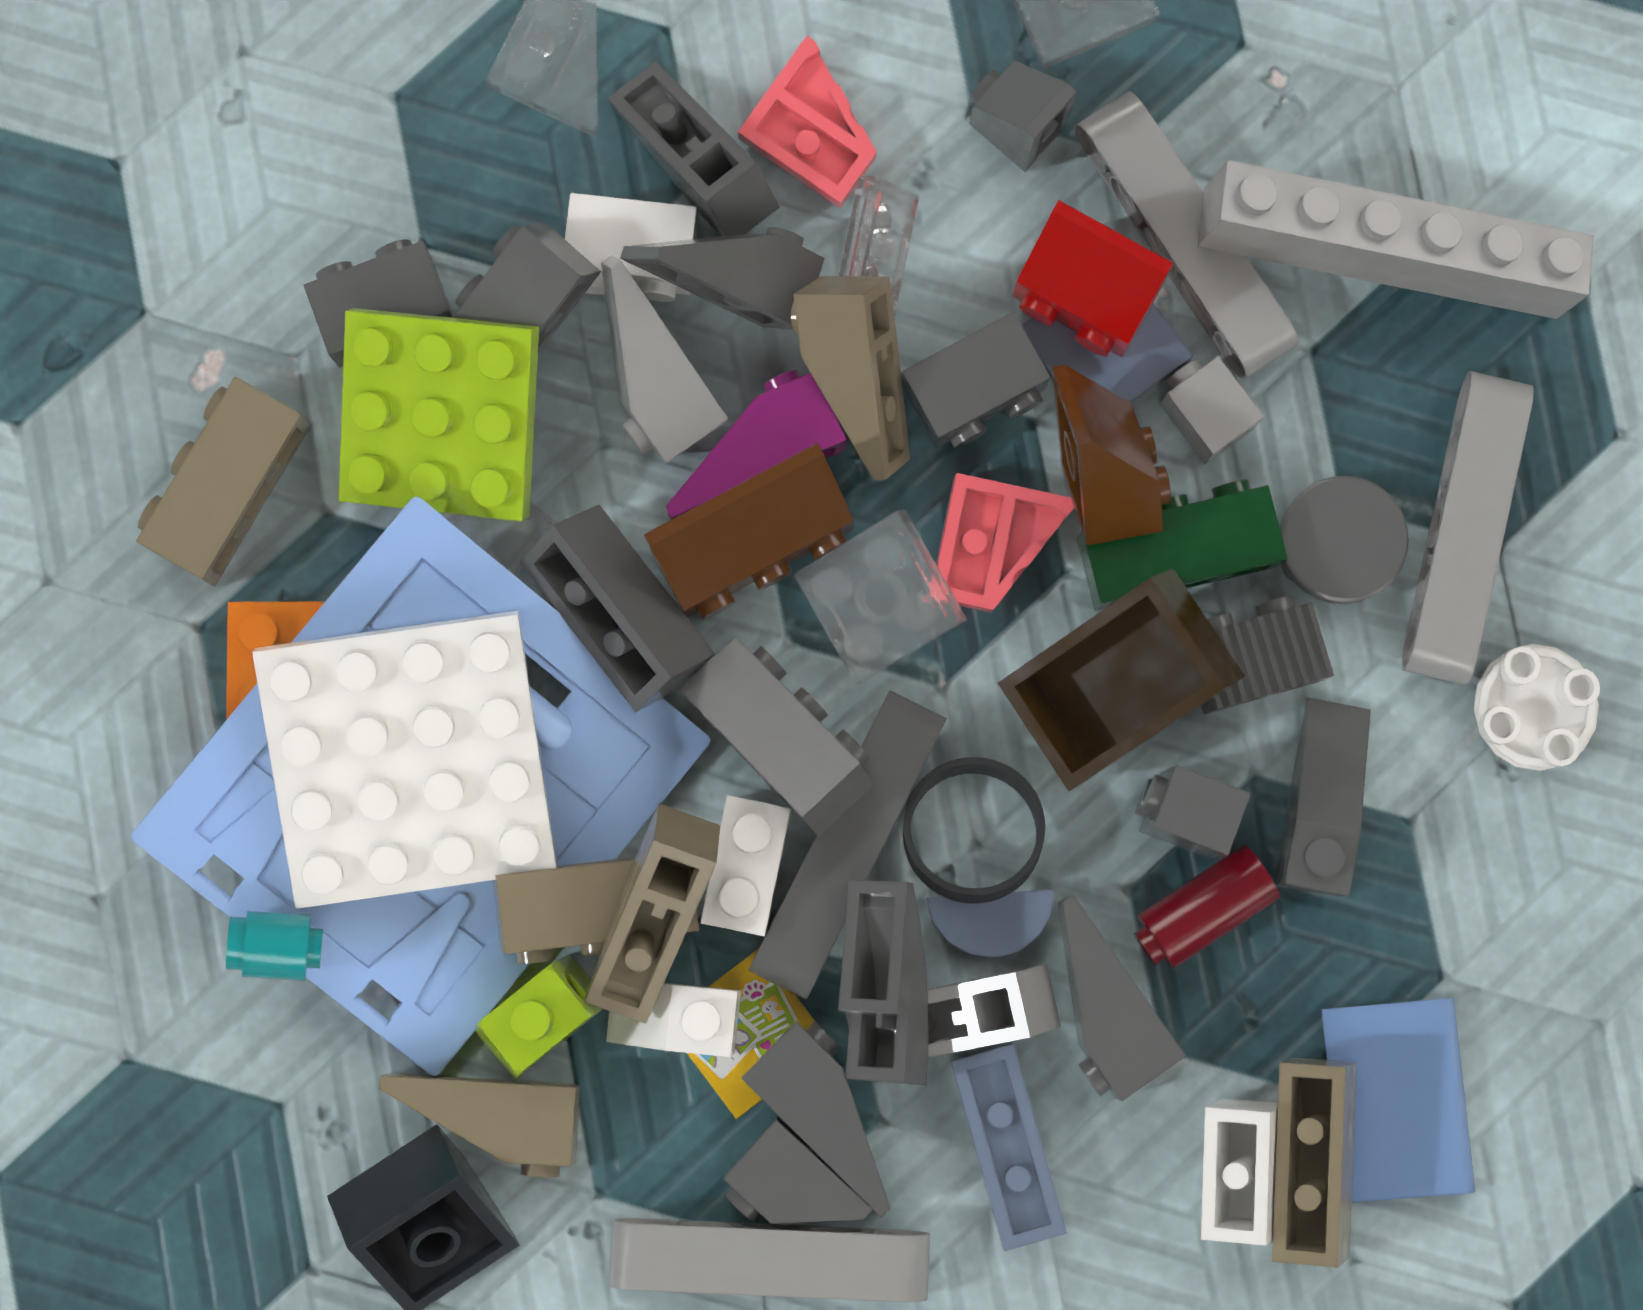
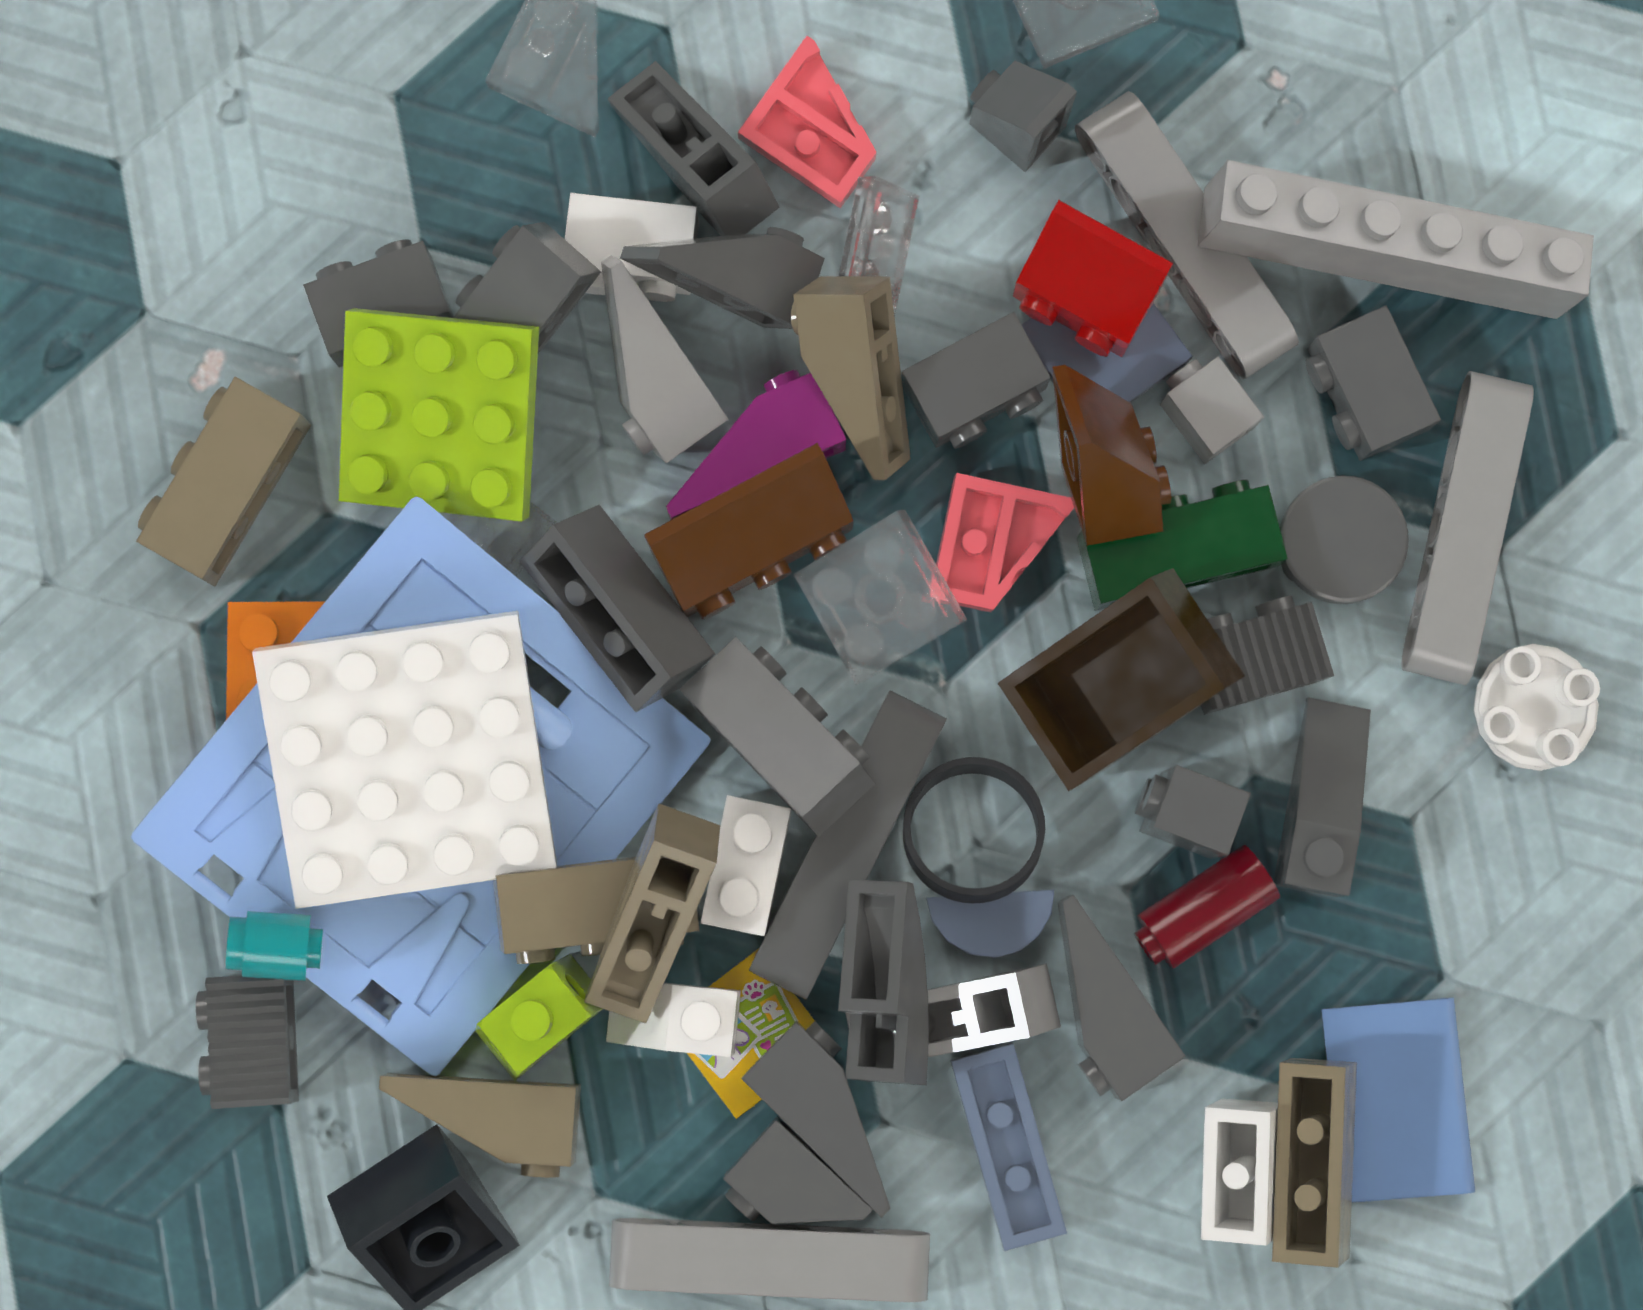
none -> dark grey brick [196,975,299,1109]
none -> dark grey brick [1305,305,1441,461]

